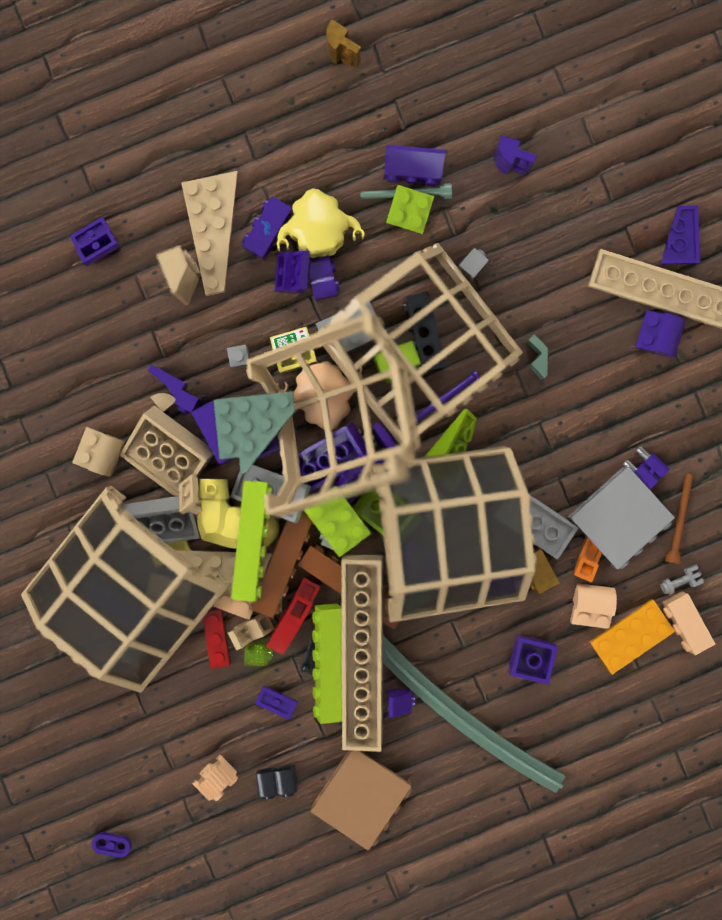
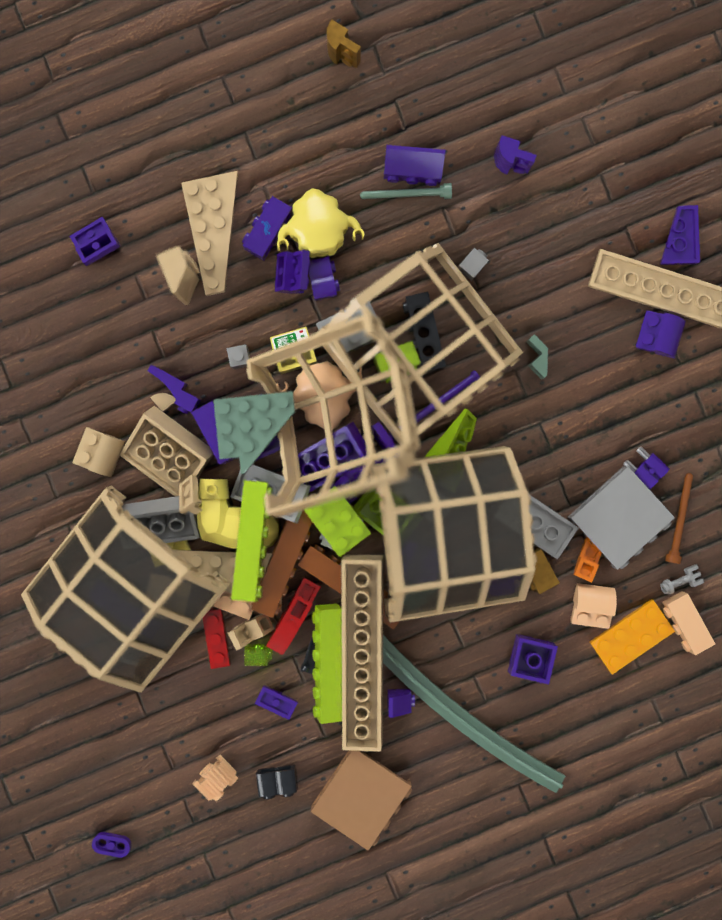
lime plate [386,185,434,234] -> none

